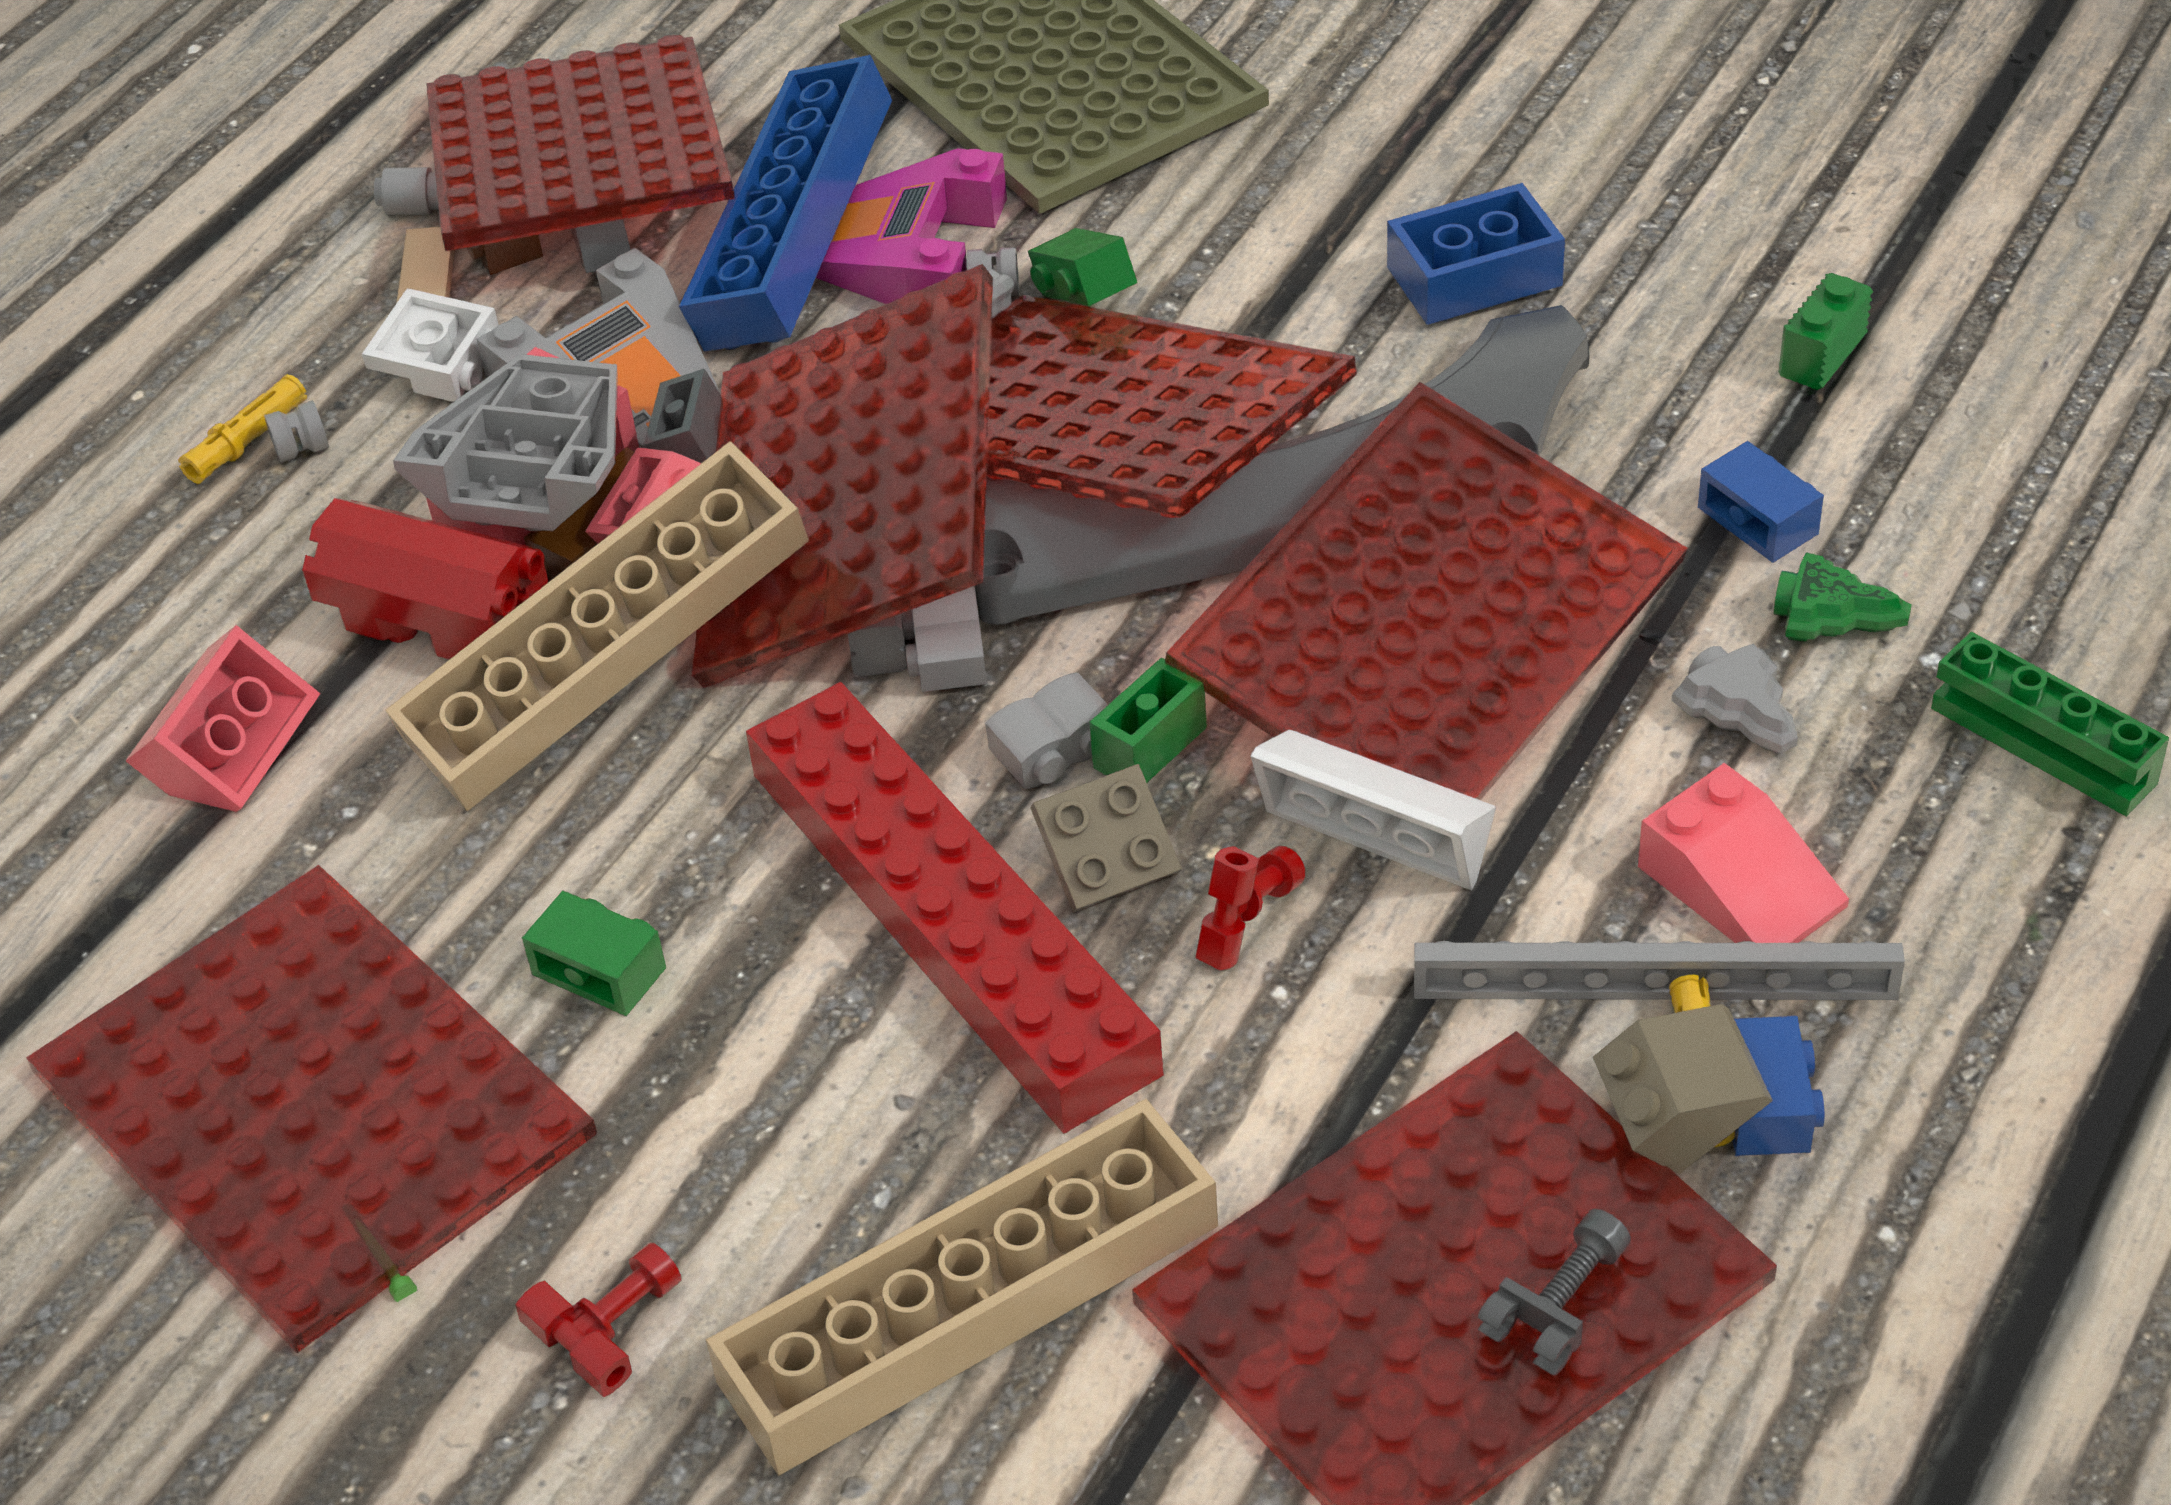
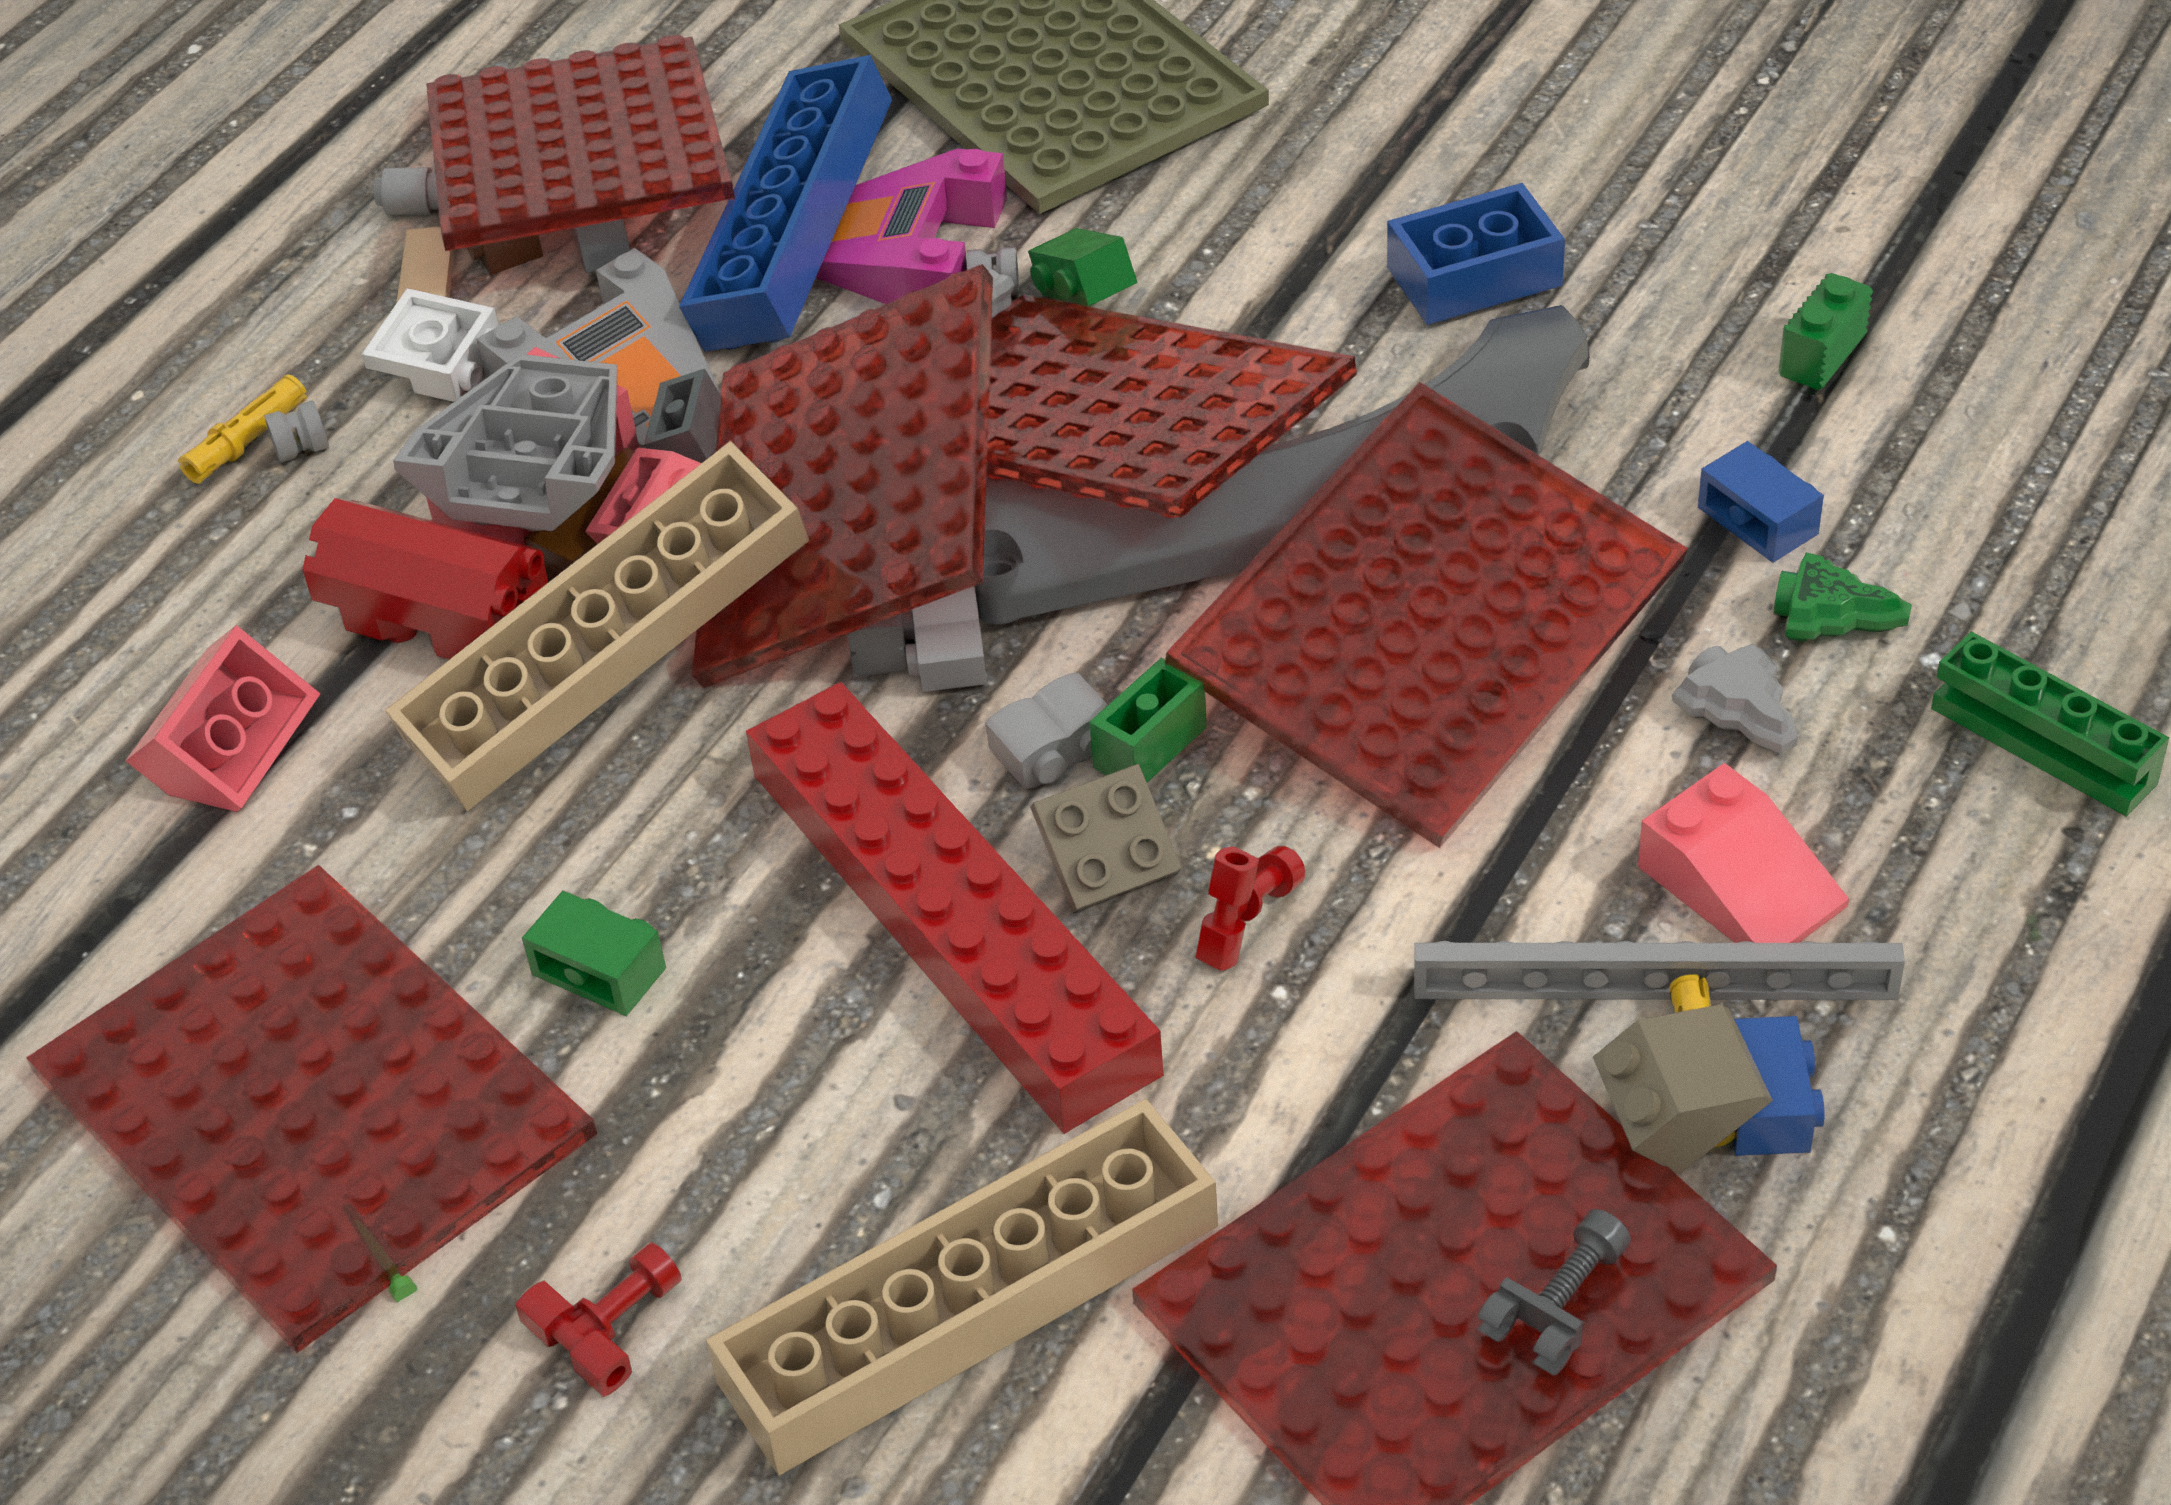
white slope [1250,729,1496,891] -> none

